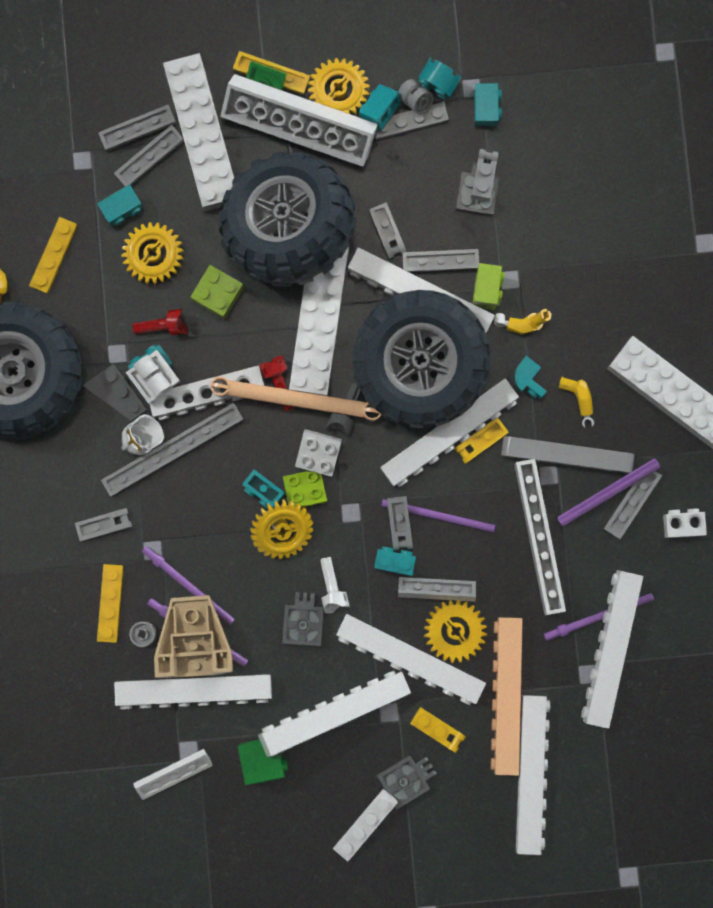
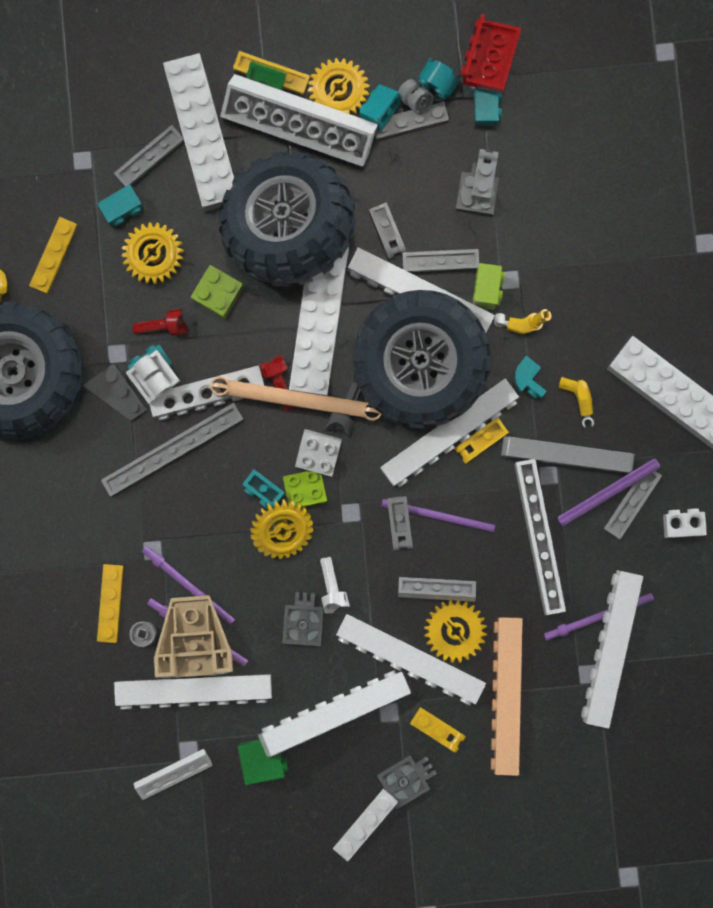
light grey plate [75,508,132,542] -> none
light grey plate [98,105,176,151] -> none
white helmet [121,414,164,455] -> none
teal brick [374,546,416,576] -> none
white brick [516,695,550,855] -> none
none -> red bracket [460,14,521,94]

